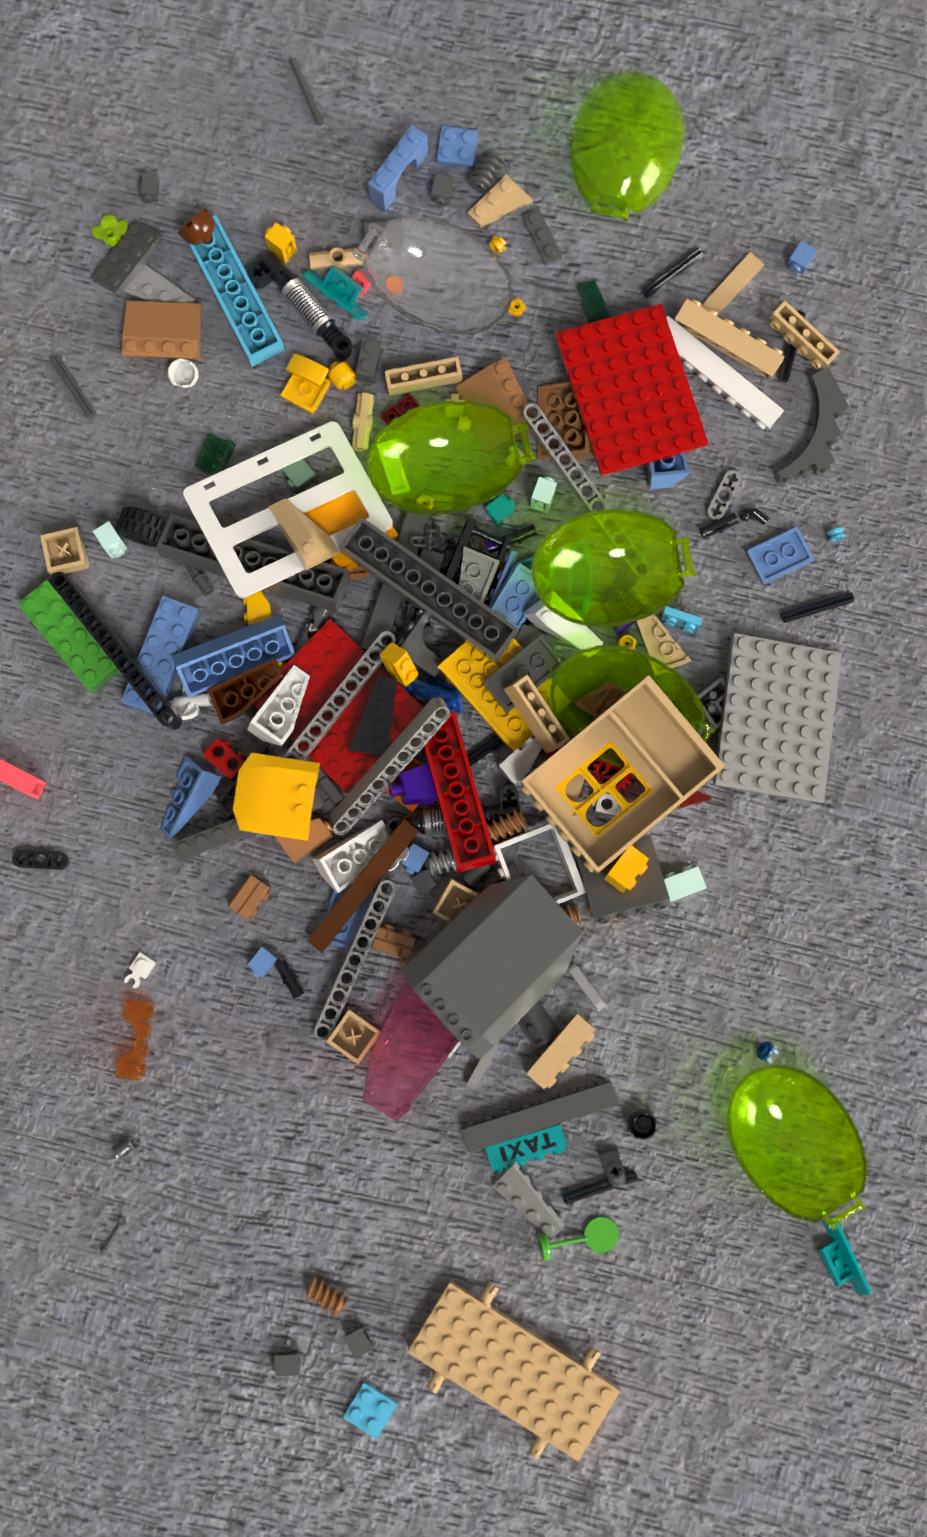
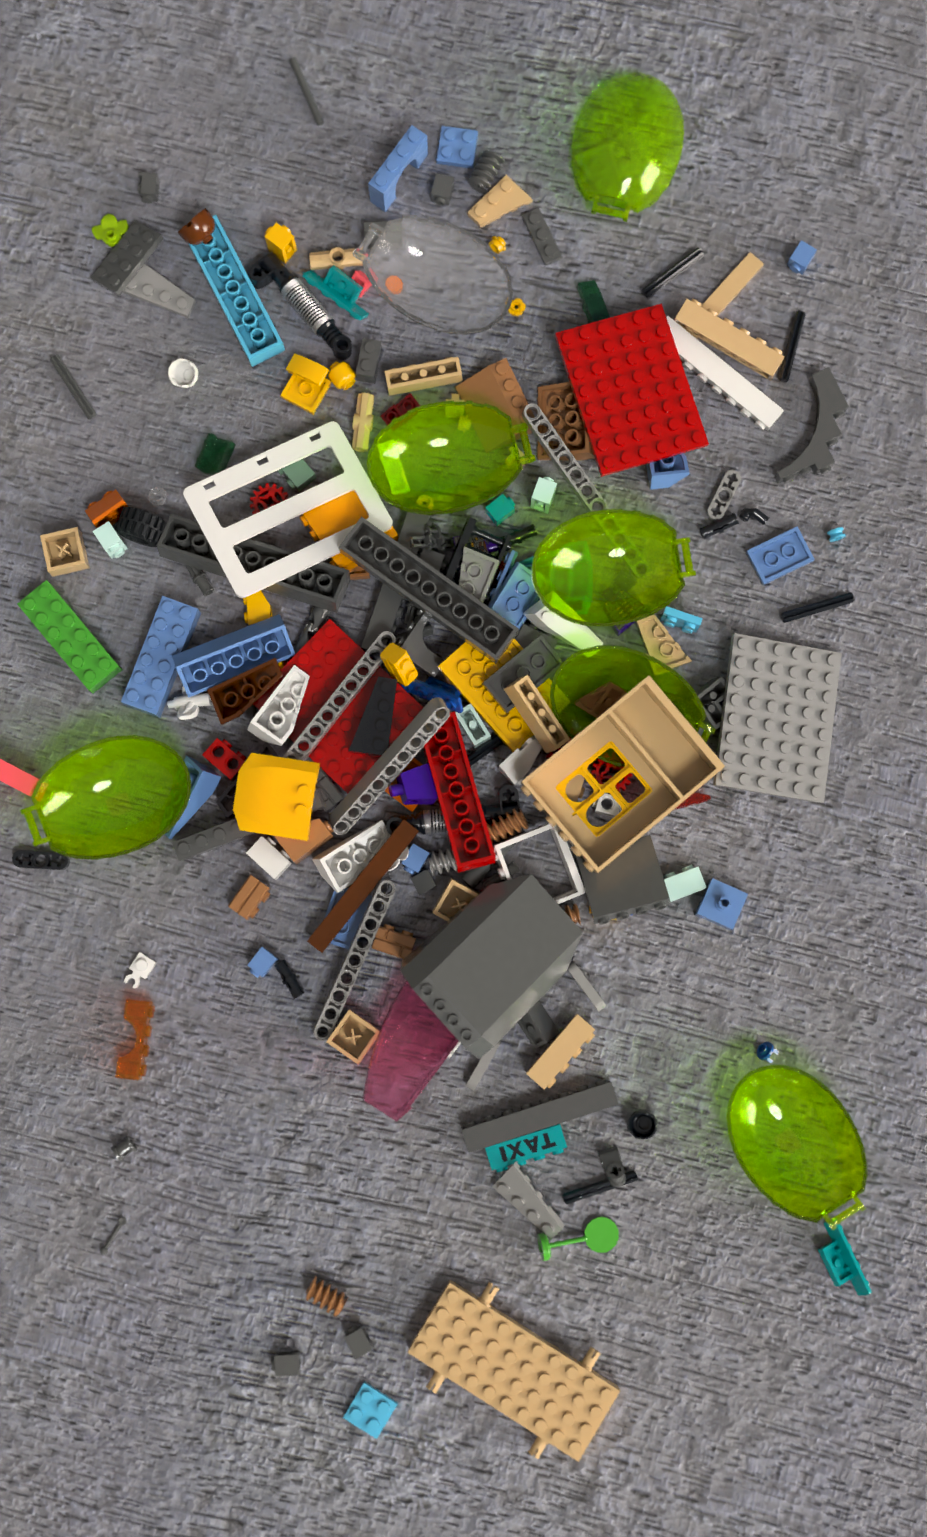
black beam [51,571,182,730] -> none
medium nougat slope [122,301,202,361] -> none
tan wedge [269,498,339,571] -> none
yellow brick [604,845,649,893] -> none
yellow plate [618,634,637,653] -> none
tan brick [767,301,840,371] -> none
none -> clear neon green windscreen [20,735,191,860]
none -> orange slope [85,489,128,528]
none -> white brick [246,836,292,880]
none -> red gear [249,483,289,515]
none -> light aqua brick [456,704,491,749]
none -> medium blue brick [694,878,748,930]

